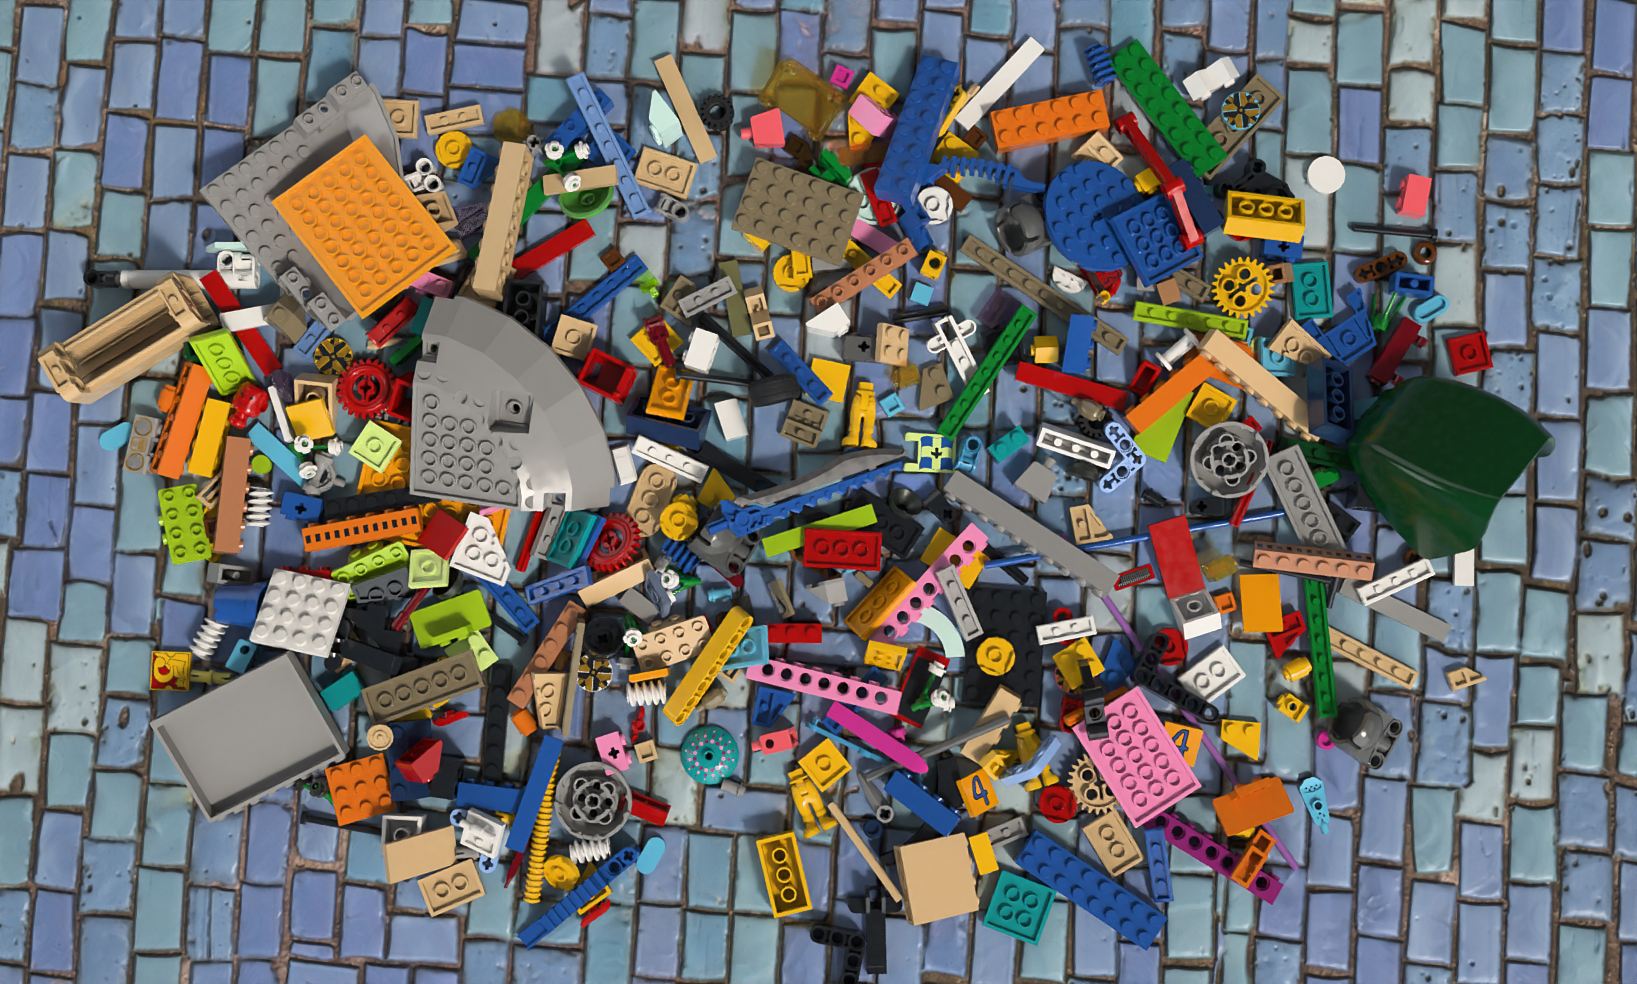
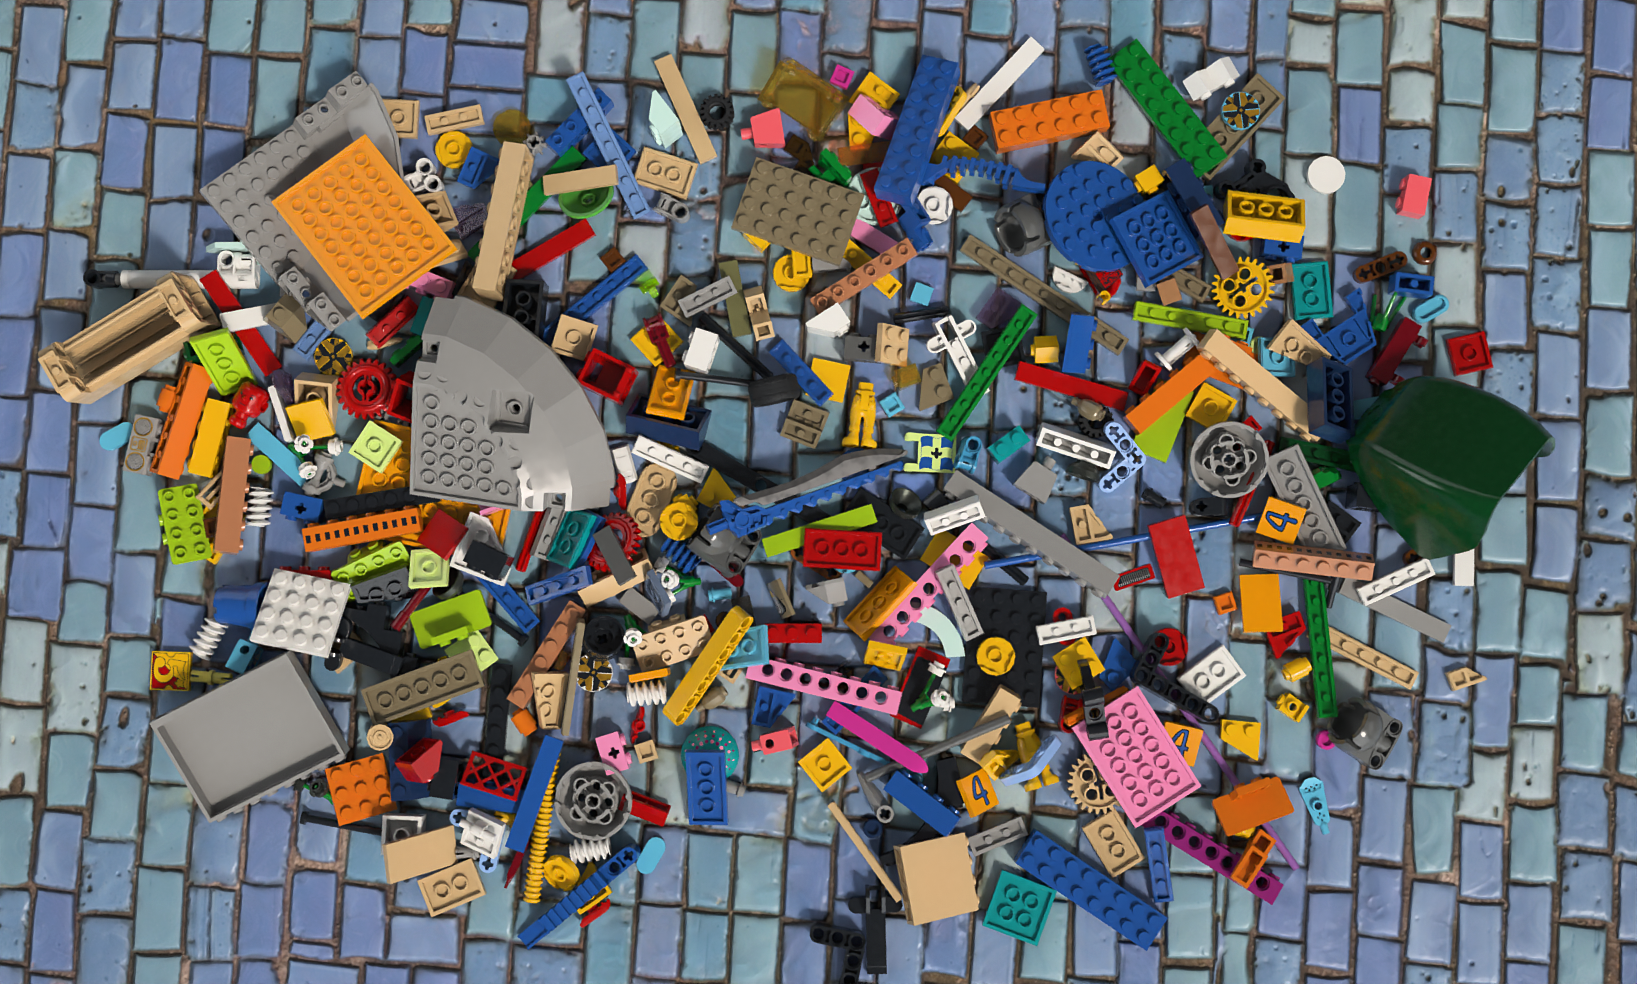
light grey slope [206,562,256,585] -> none
teal brick [320,670,368,712] -> none
white plant [543,141,590,192] -> none
white brick [714,398,749,442] -> none
yellow brick [756,829,812,918] -> none
yellow piece [788,767,838,839] -> none
dark pink tile [886,725,906,744] -> none
yellow brick [920,249,947,282] -> none
yellow tile [968,831,999,875] -> none
red tile [1038,784,1078,823] -> none
red piece [1113,111,1204,251] -> none
white slope [1169,587,1222,640] -> none
clear yellow brick [1200,554,1238,582] -> none
black bar [1351,224,1438,242] -> none
none -> red window [460,751,528,802]
none -> black brick [463,540,515,580]
none -> dark grey tile [593,525,637,586]
none -> red piece [613,473,627,510]
none -> blue plate [685,749,729,825]
none -> white slope [924,495,986,536]
none -> reddish brown tile [1189,204,1239,280]
none -> light orange tile [1256,496,1307,545]

